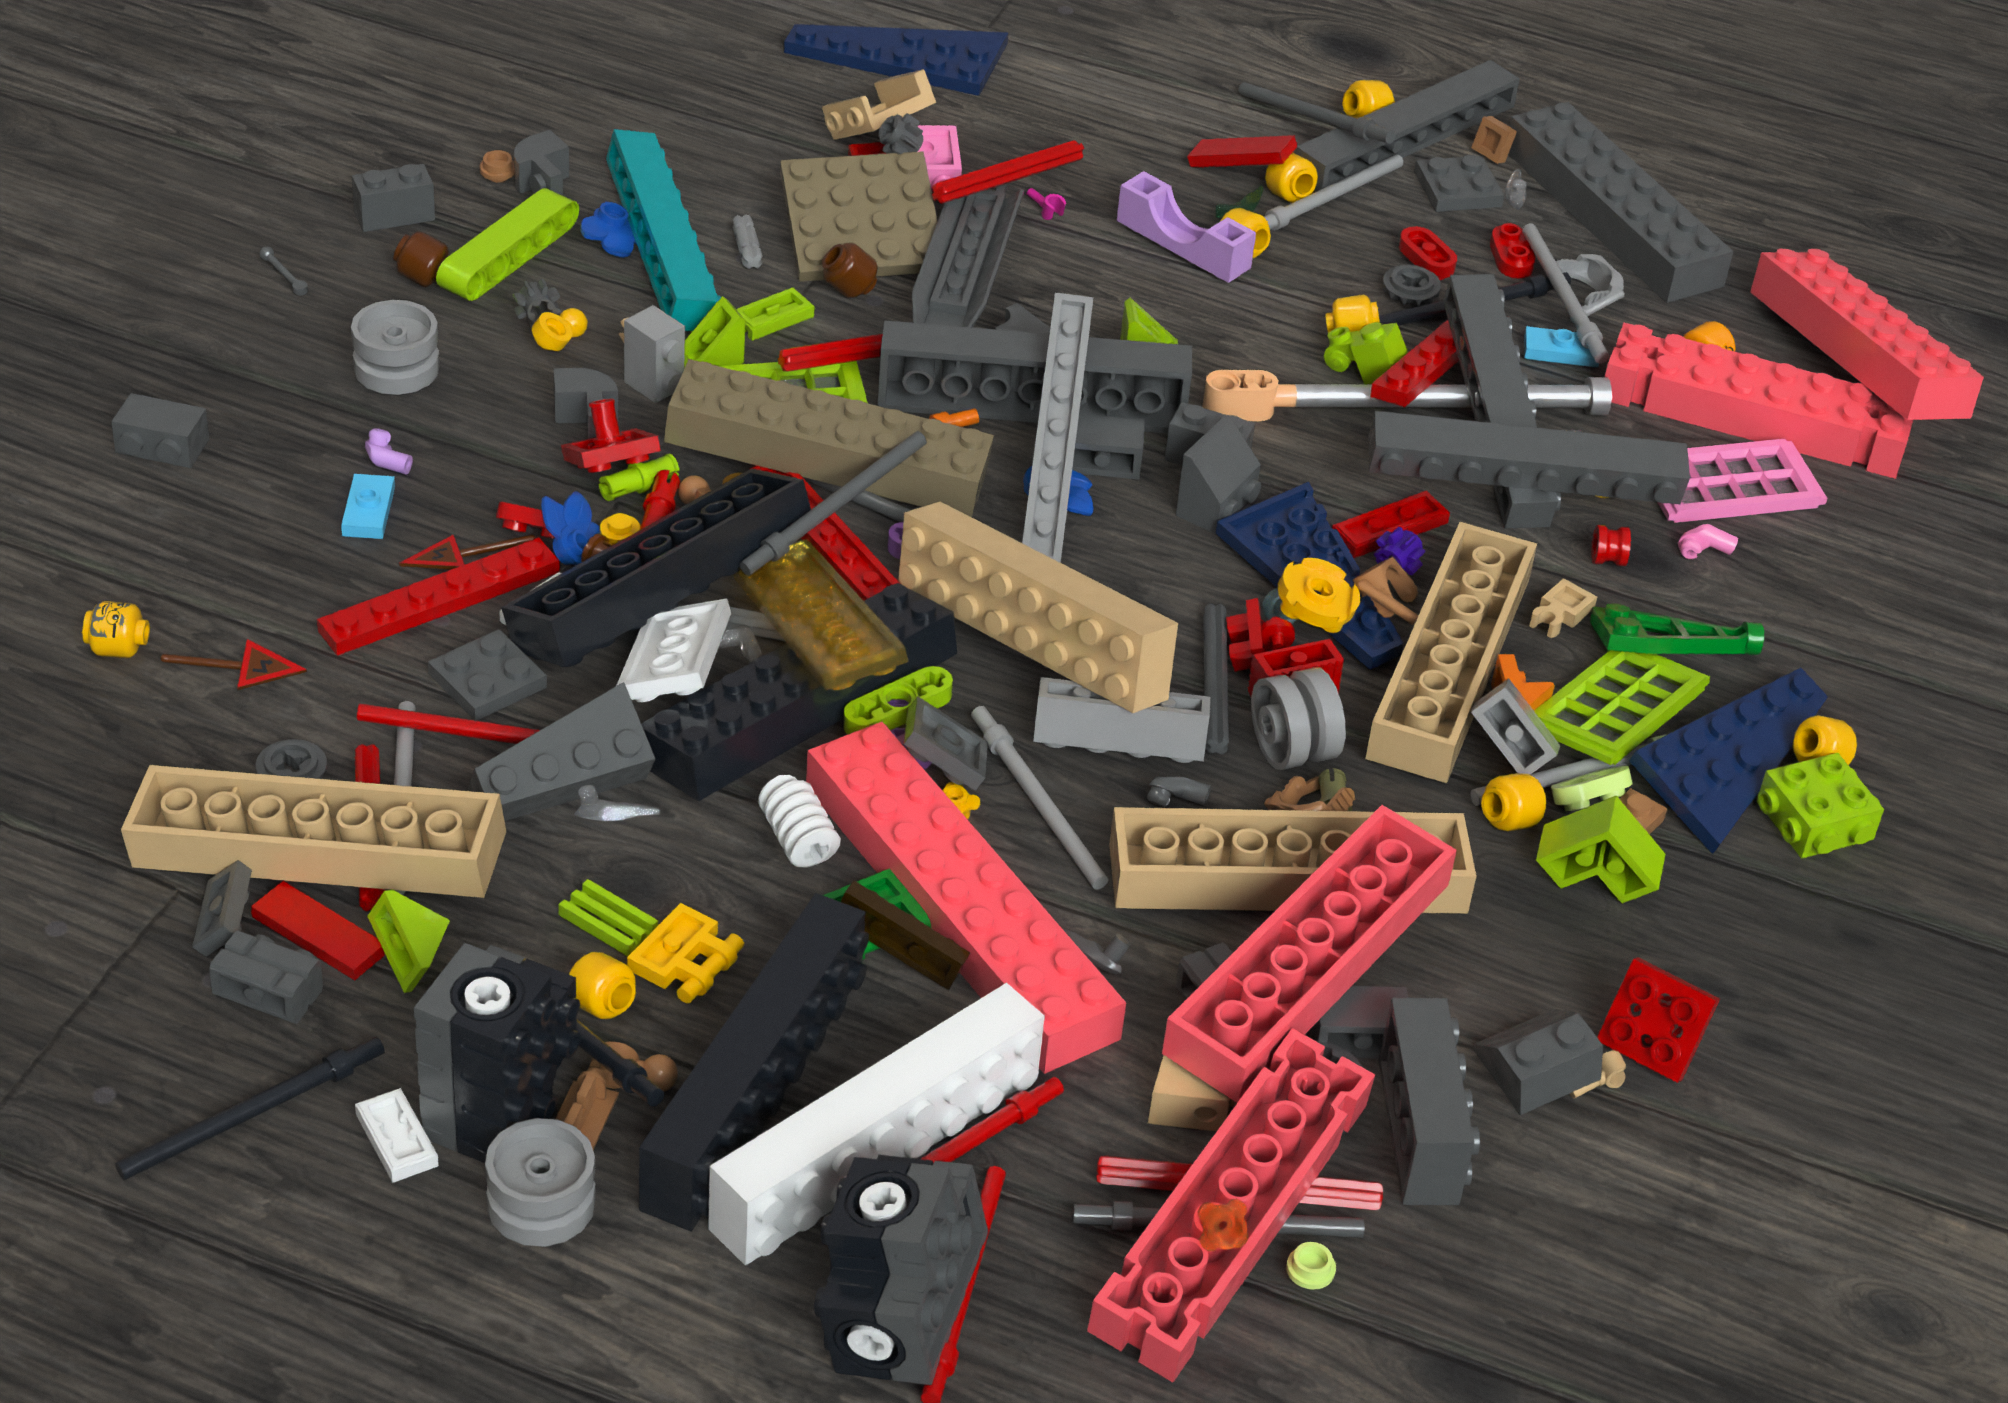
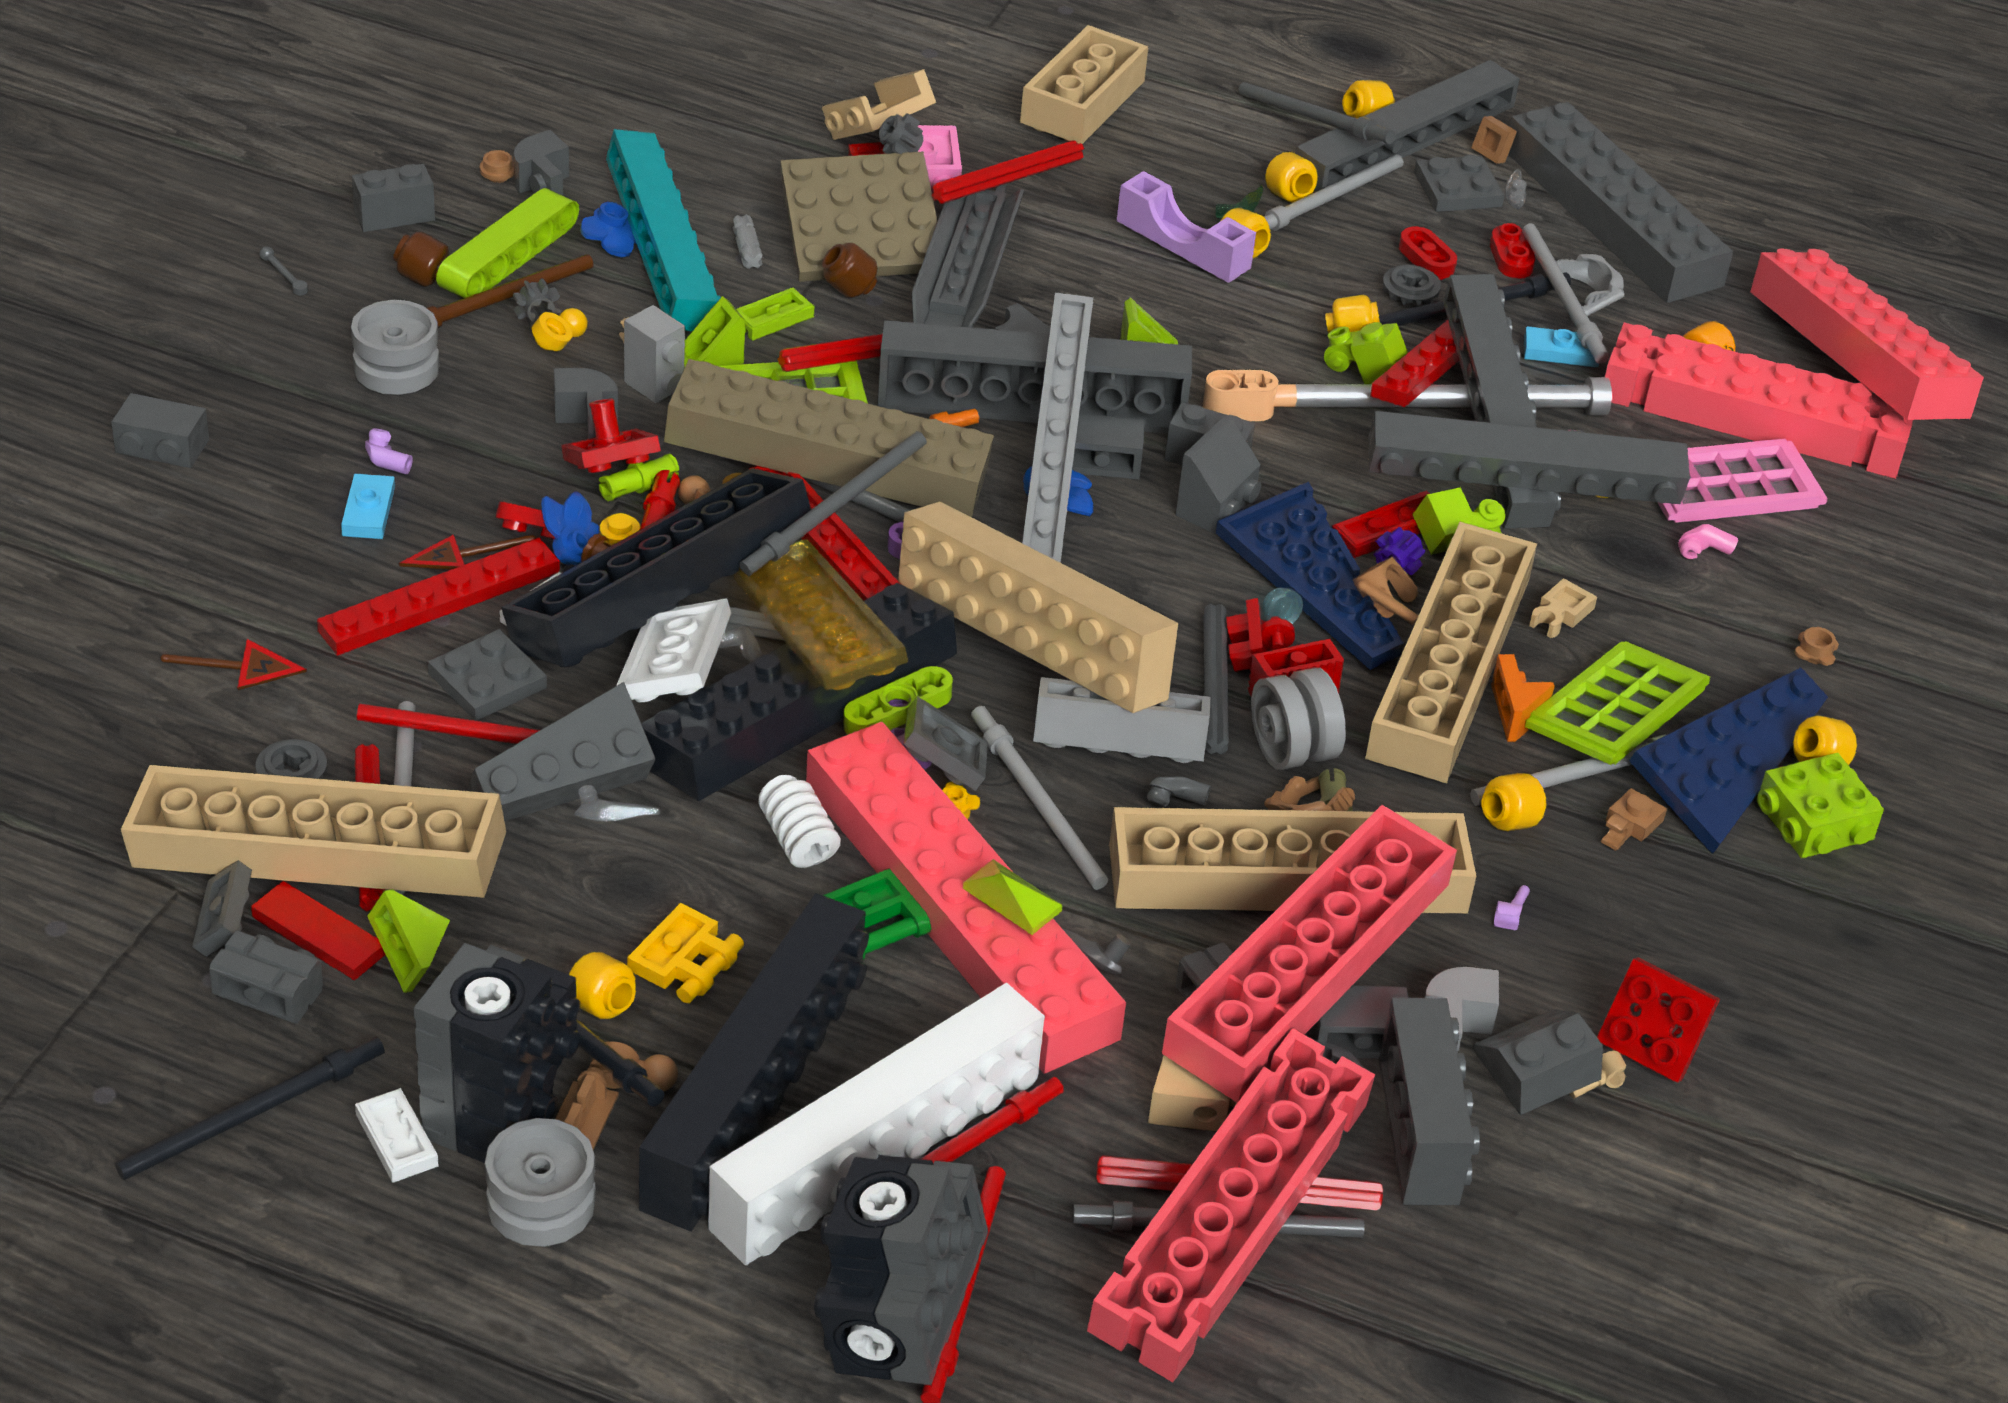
yellow head [82,601,150,658] -> none
lime tile [558,879,658,956] -> none
dark blue wing [784,24,1009,96] -> none
dark brown plate [841,881,970,990] -> none
dark pink hand [1027,188,1066,220] -> none
red tile [1187,135,1297,168] -> none
clear orange plate [1198,1199,1248,1251] -> none
yellow plate [1278,558,1360,633] -> none
yellowish green plate [1286,1242,1336,1289] -> none
light grey brick [1471,678,1560,774] -> none
lime brick [1536,796,1666,904] -> none
yellowish green plate [1551,766,1633,811] -> none
green plate [1590,603,1764,655] -> none
red wheel [1591,525,1631,567] -> none
none -> reddish brown bar [427,254,594,328]
none -> lime slope [963,859,1062,935]
none -> tan brick [1020,25,1148,144]
none -> lime brick [1412,487,1505,555]
none -> light grey brick [1425,967,1499,1052]
none -> lavender hand [1494,885,1530,930]
none -> medium nougat plate [1795,627,1839,666]

